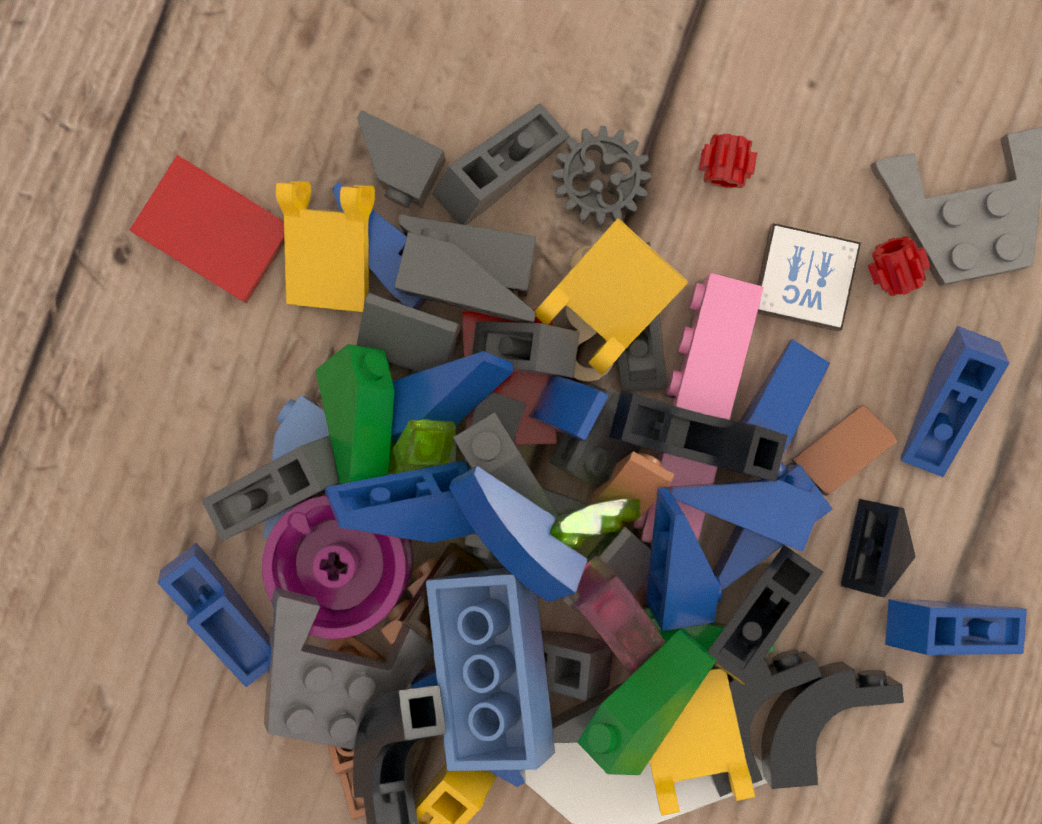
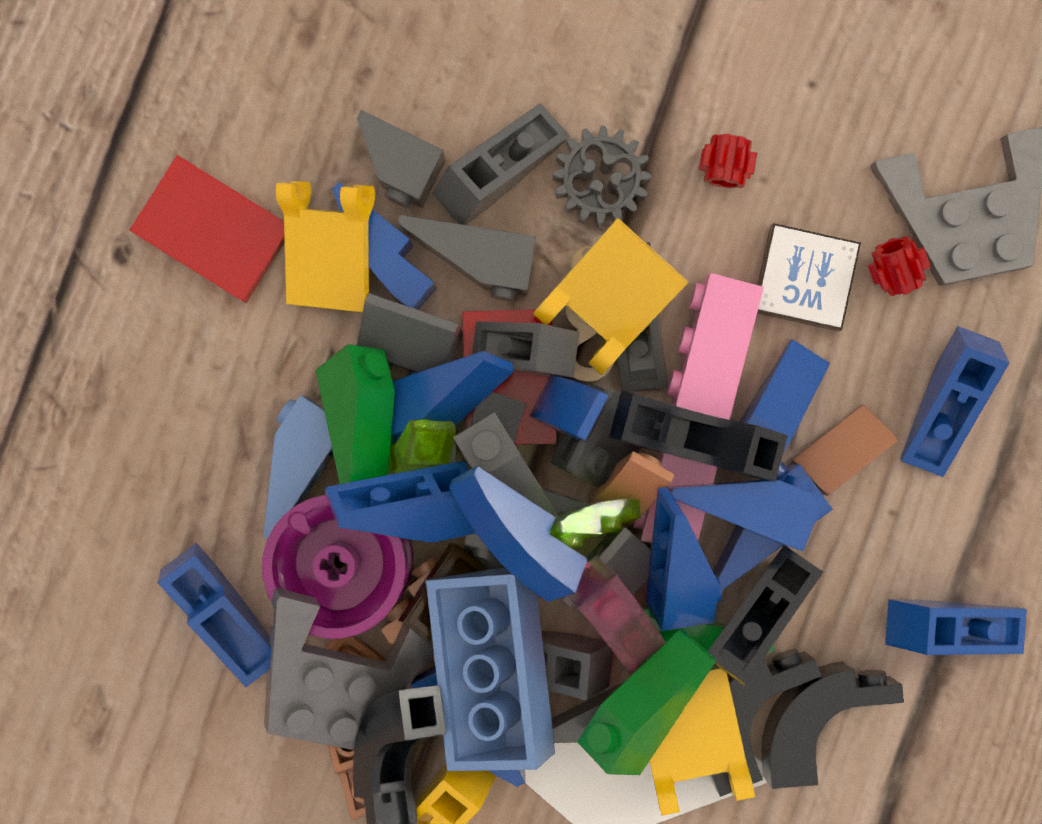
dark grey slope [202,436,340,542] -> none
dark grey slope [394,228,536,323] -> none
black slope [840,499,916,598] -> none

